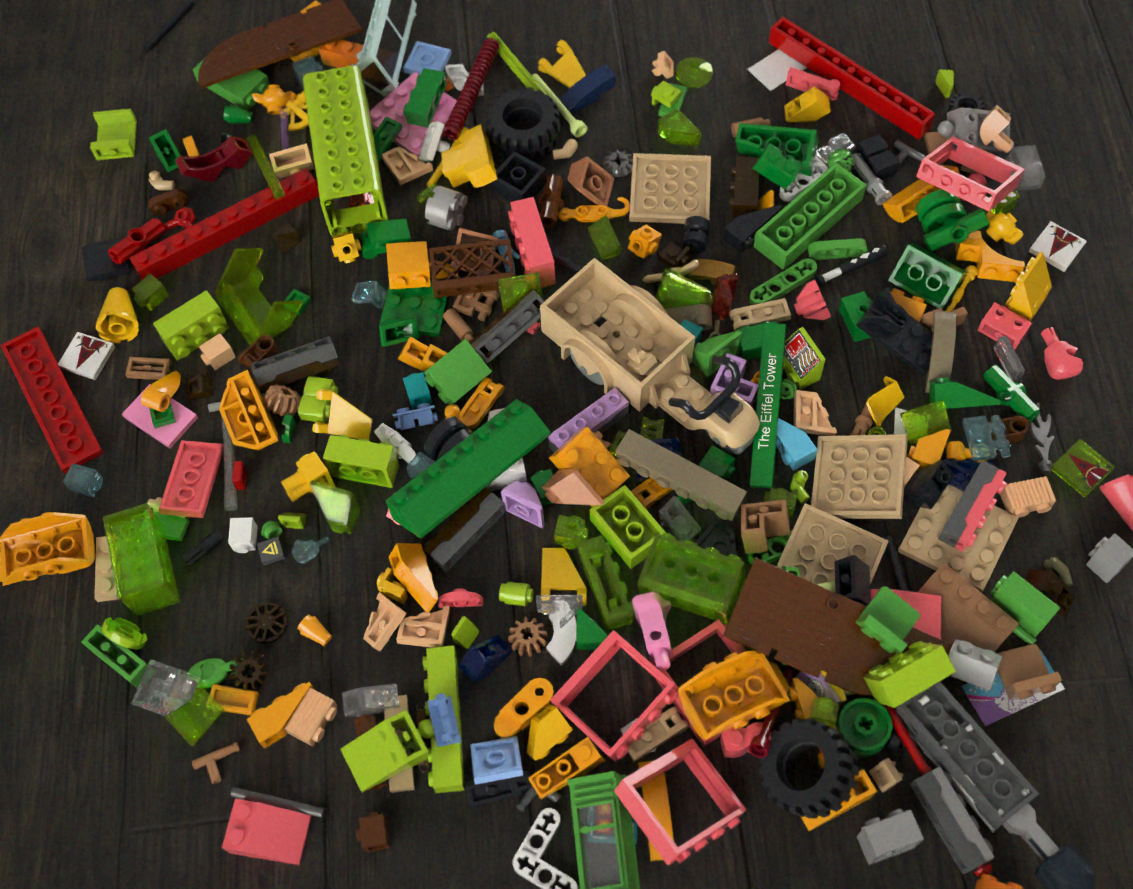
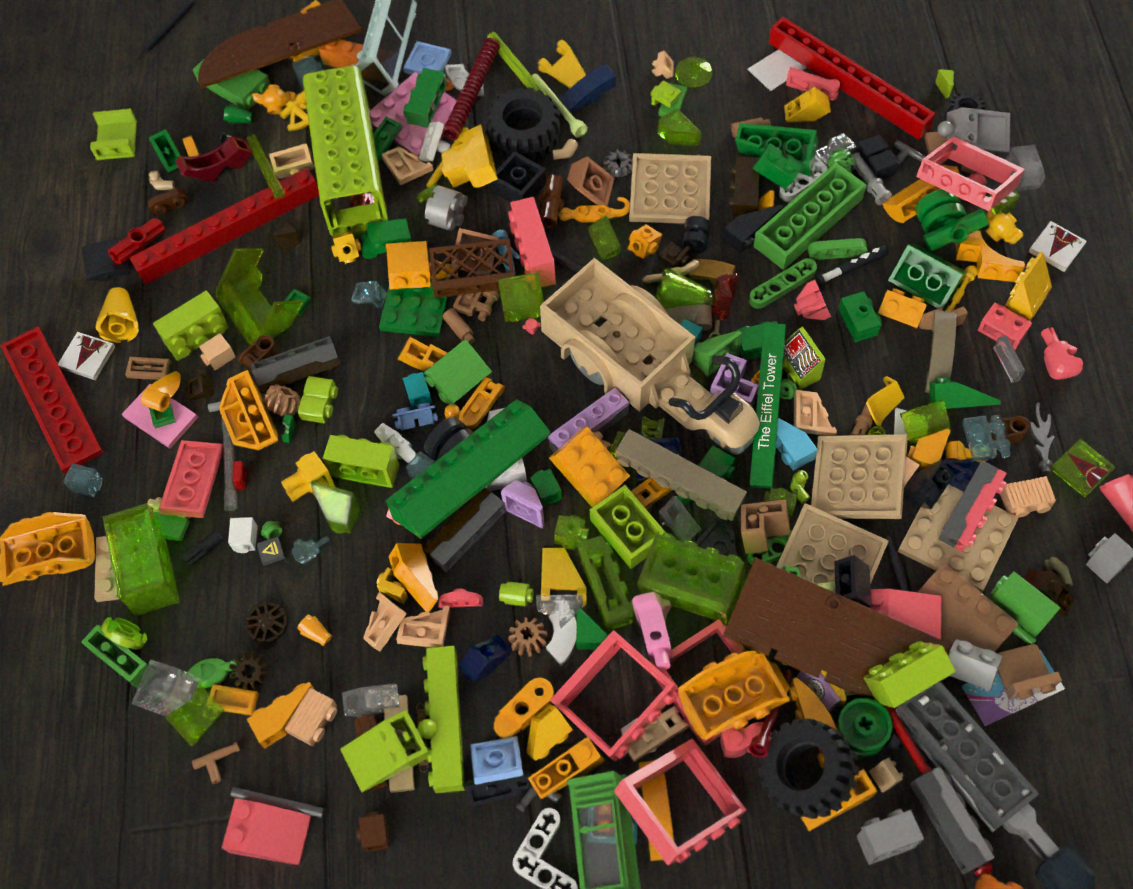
clear neon green brick [132,274,169,311] -> none
red piece [163,207,196,232] -> none
lime slope [278,512,307,529] -> none
medium lavender piece [280,107,289,150] -> none
yellow flag [312,389,373,440] -> none
green slope [379,318,419,347] -> none
medium blue hinge [427,694,461,747] -> none
lime slope [451,616,479,649] -> none
dark grey piece [469,288,544,364] -> none
slope [542,469,605,505] -> none
tan tile [626,348,657,375] -> none
tan plate [729,298,791,331] -> none
clear neon green brick [809,697,839,728] -> none
bright green bracket [855,587,920,653] -> none
black plate [856,287,933,376] -> none
light nougat brick [980,105,1014,153] -> none
green piece [983,365,1041,423] -> none

